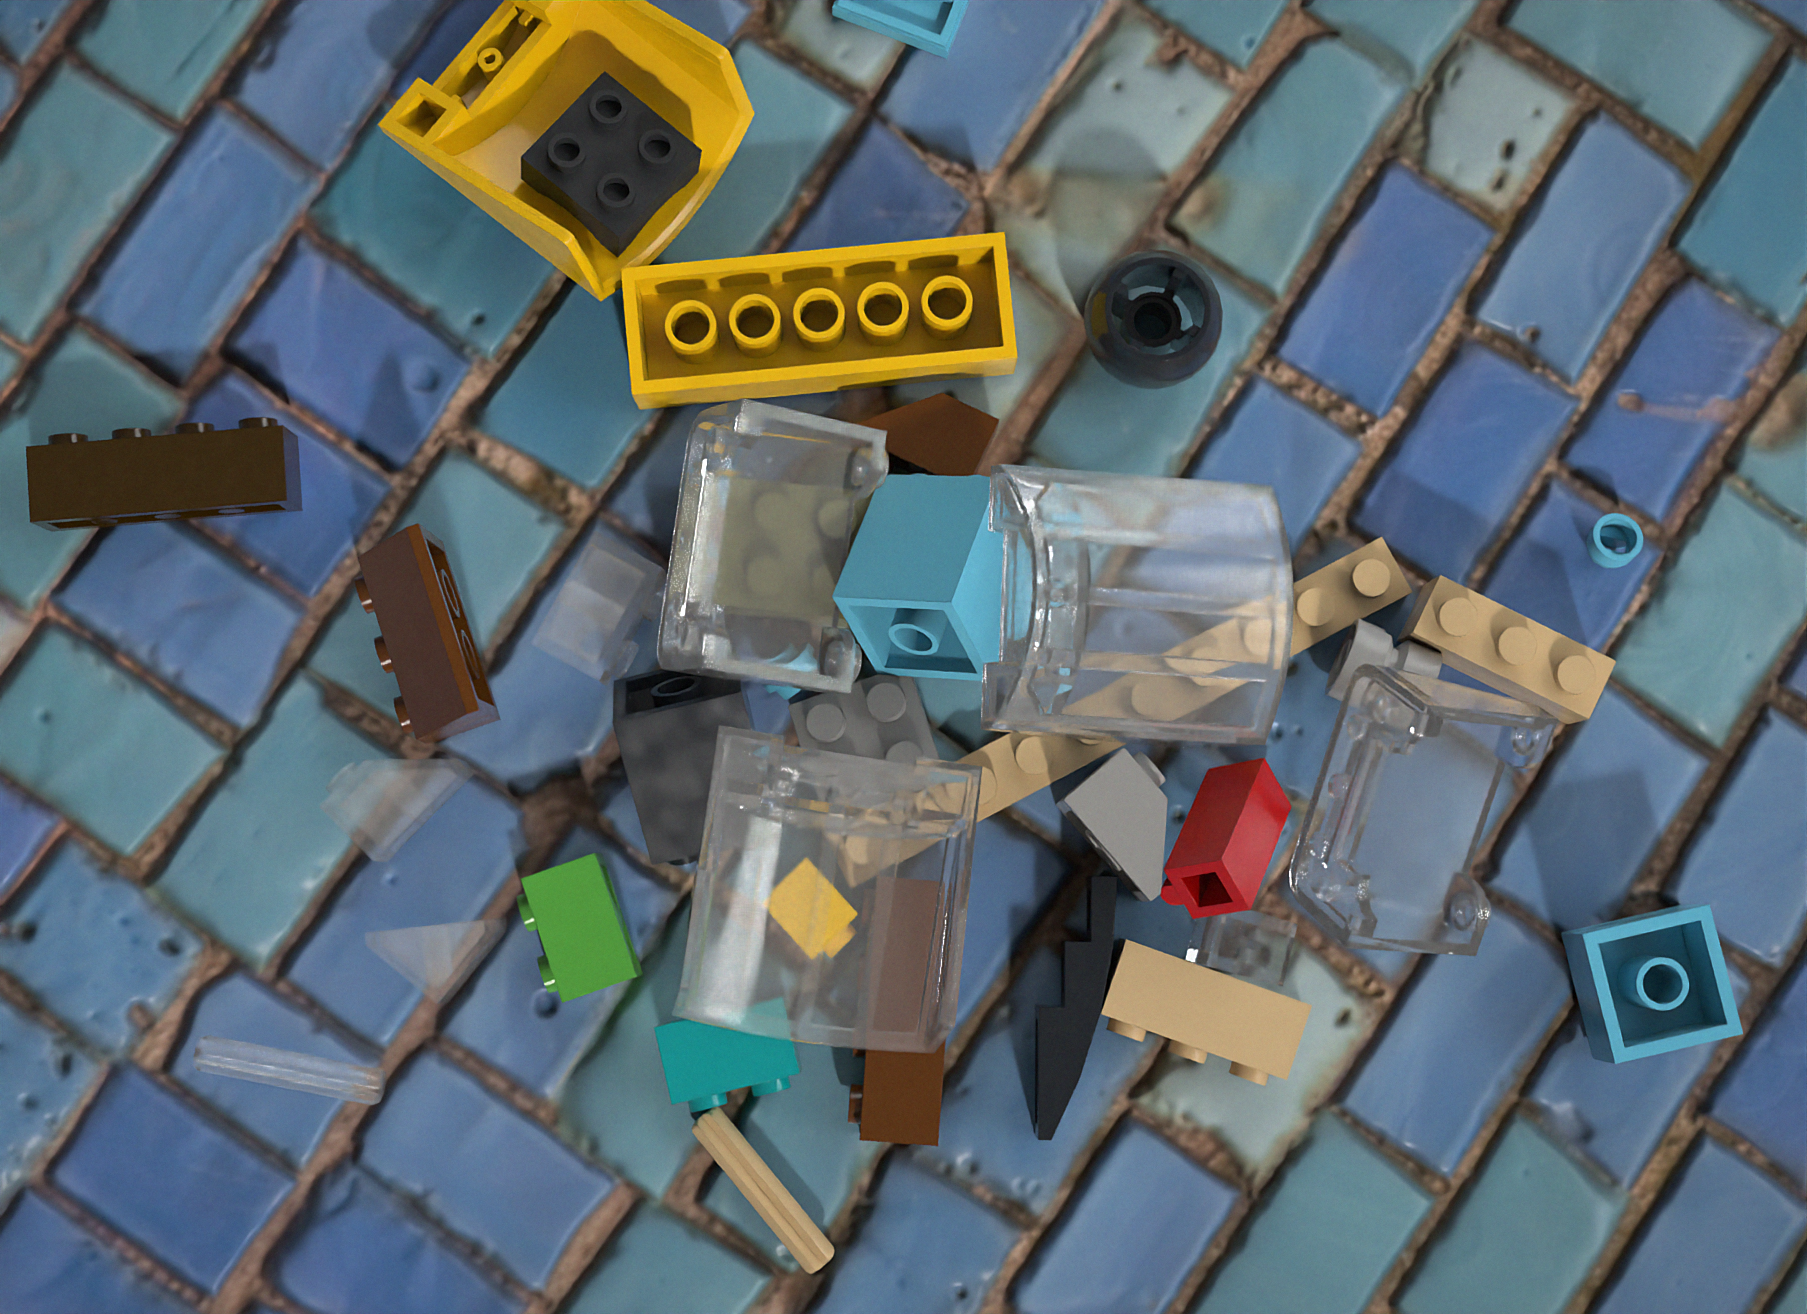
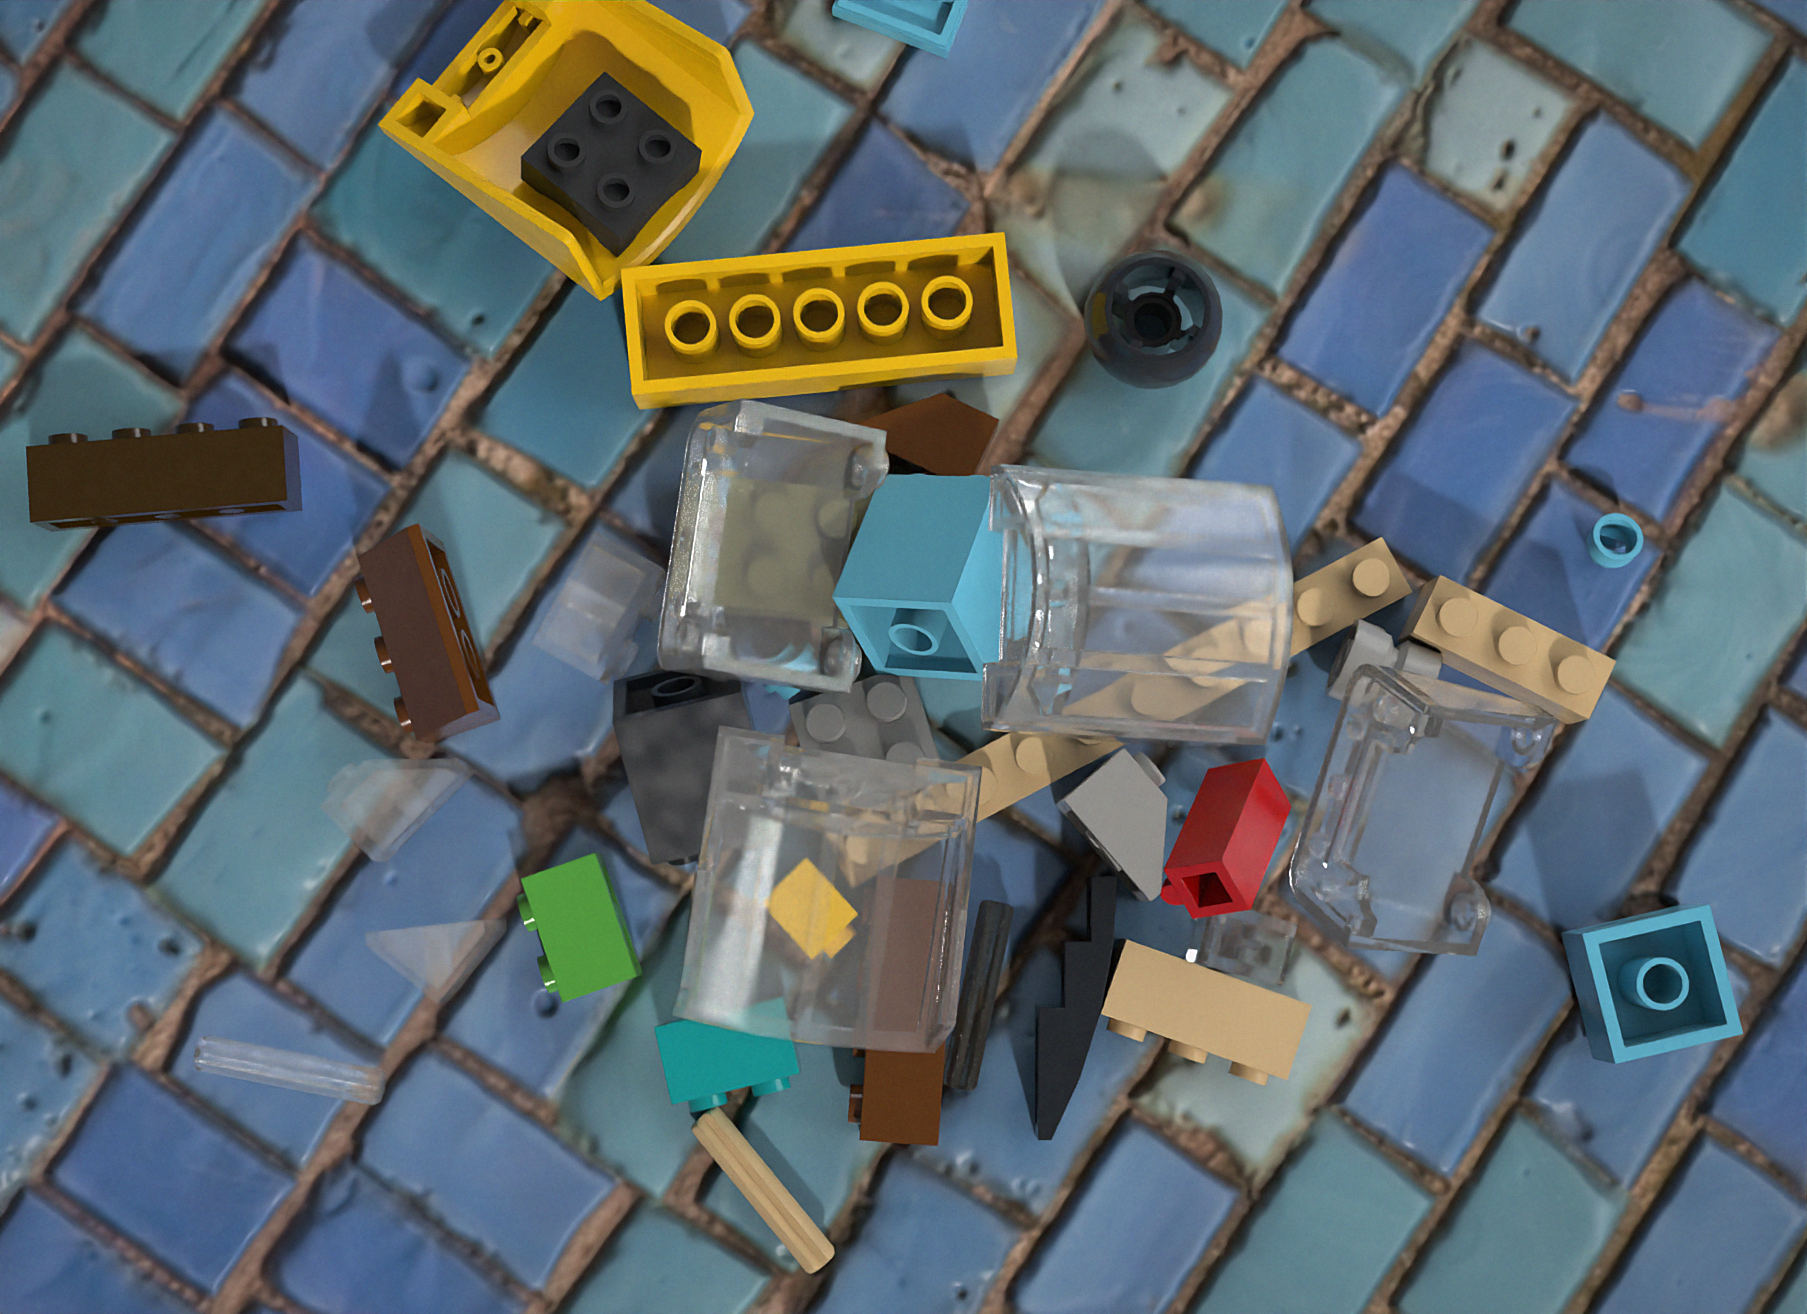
none -> clear smoke axle [943,900,1014,1091]

